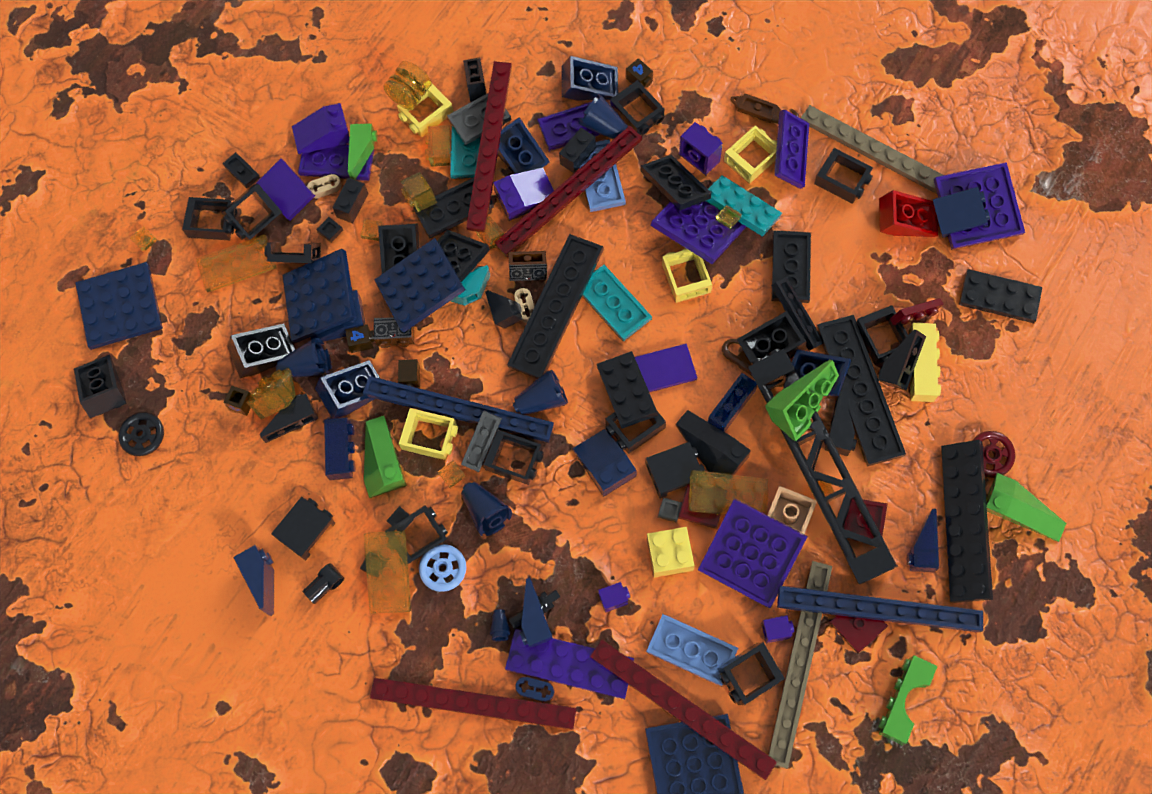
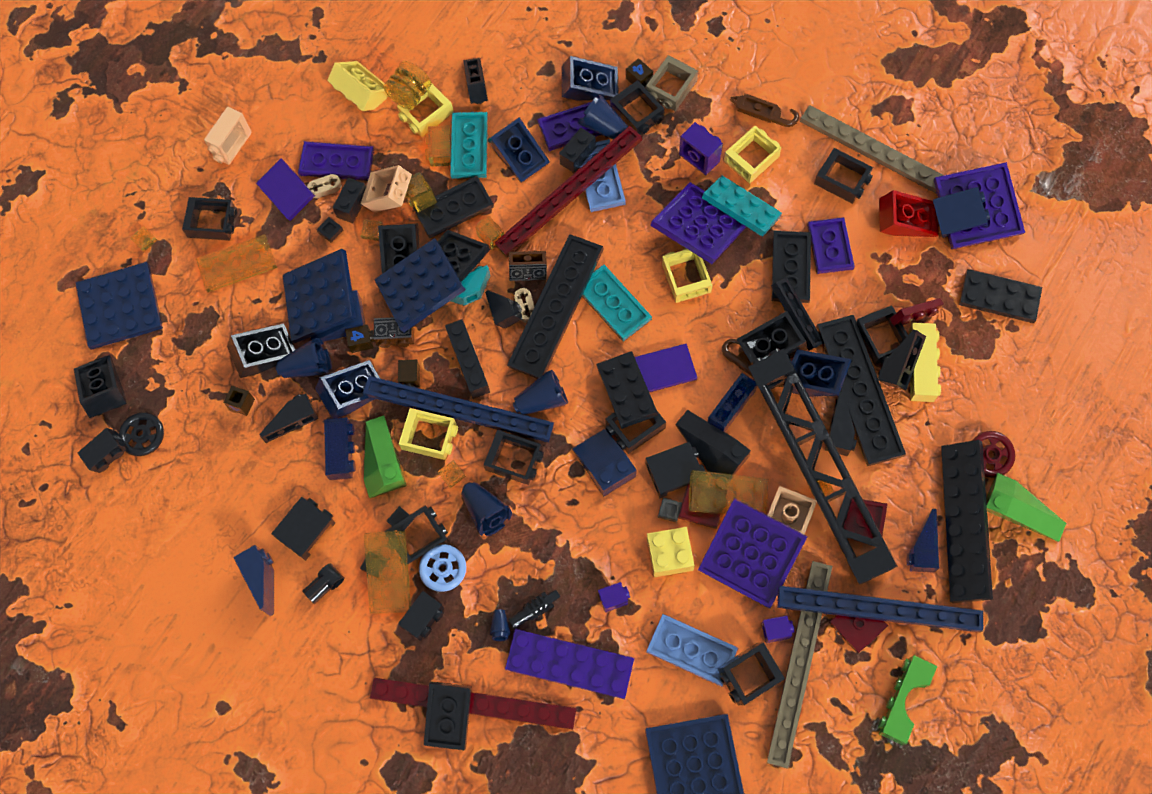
black window [221,184,282,241] -> none
black plate [222,152,260,189] -> none
clear yellow slope [247,367,296,419] -> none
black panel [264,241,321,263] -> none
dark purple slope [292,103,350,154] -> none
bright green slope [348,124,378,180] -> none
dark grey plate [447,93,511,145] -> none
dark grey plate [461,410,502,472] -> none
dark red plate [466,61,512,232] -> none
dark purple slope [493,168,554,221] -> none
dark blue beam [516,677,555,702] -> none
dark blue slope [519,578,553,648] -> none
dark red plate [590,640,777,781] -> none
black plate [641,155,711,210] -> none
clear yellow plate [715,205,742,229] -> none
bright green wedge [765,360,839,441] -> none
dark purple tile [774,109,809,189] -> none
none -> black brick [78,428,128,473]
none -> light nougat window [204,106,252,165]
none -> light yellow slope [327,61,393,111]
none -> light nougat window [361,165,412,212]
none -> black brick [398,591,444,641]
none -> black plate [424,682,472,751]
none -> black brick [445,319,490,399]
none -> dark tan window [646,55,698,112]
none -> dark purple tile [807,217,855,274]

